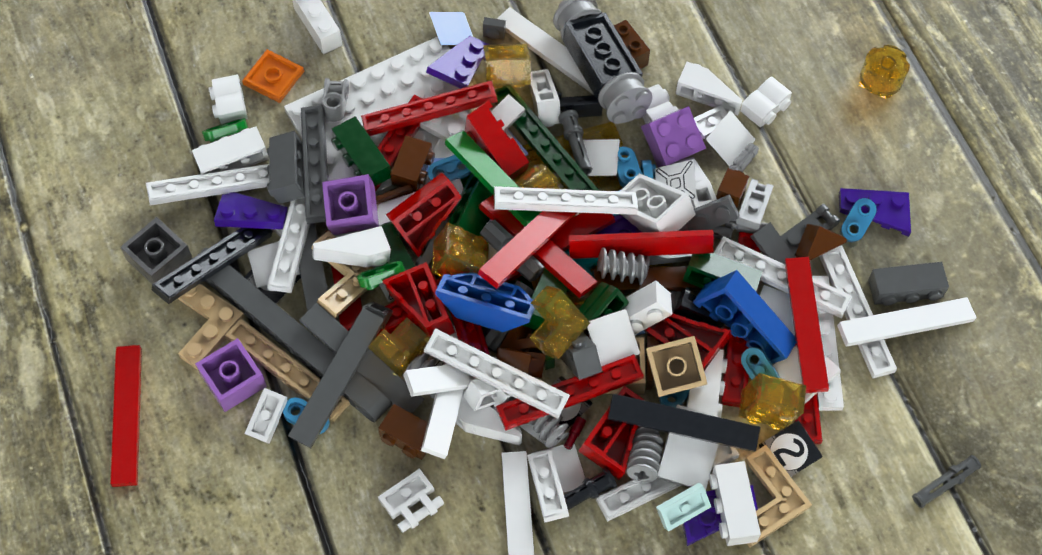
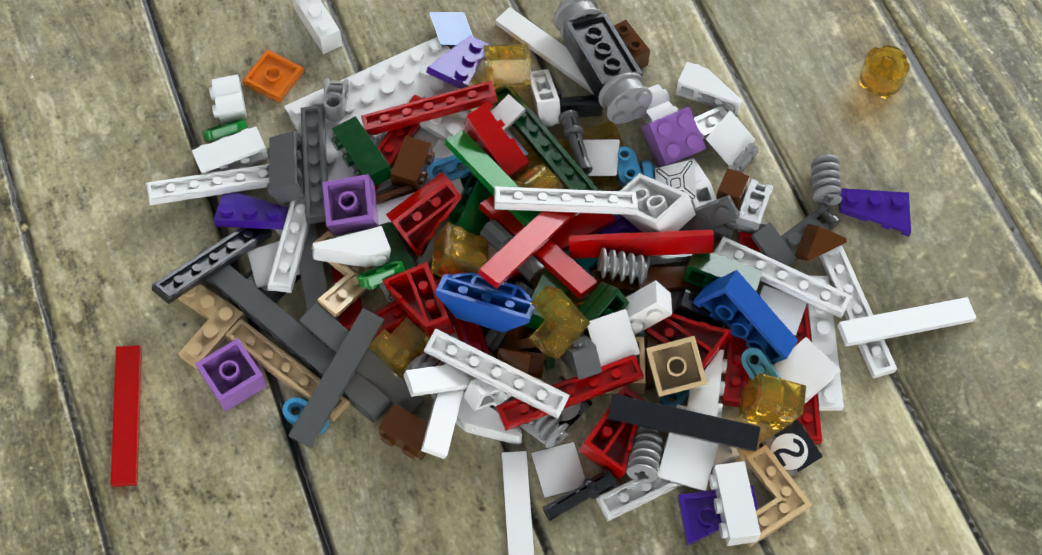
flat silver brick [120,217,193,284] -> none
white plate [245,388,287,444] -> none
dark grey slope [362,301,393,329] -> none
white plate [378,468,444,533] -> none
dark grey plate [483,17,506,40] -> none
white tile [527,449,569,523] -> none
dark red pin [564,417,586,450] -> none
light aqua plate [656,483,711,532] -> none
white brick [740,77,792,127] -> none
red tile [784,257,829,393] -> none
dark azure plate [840,198,877,242] -> none
dark grey brick [868,262,949,306] -> none
dark grey pin [912,455,981,508] -> none
none -> light grey piece [811,154,842,206]

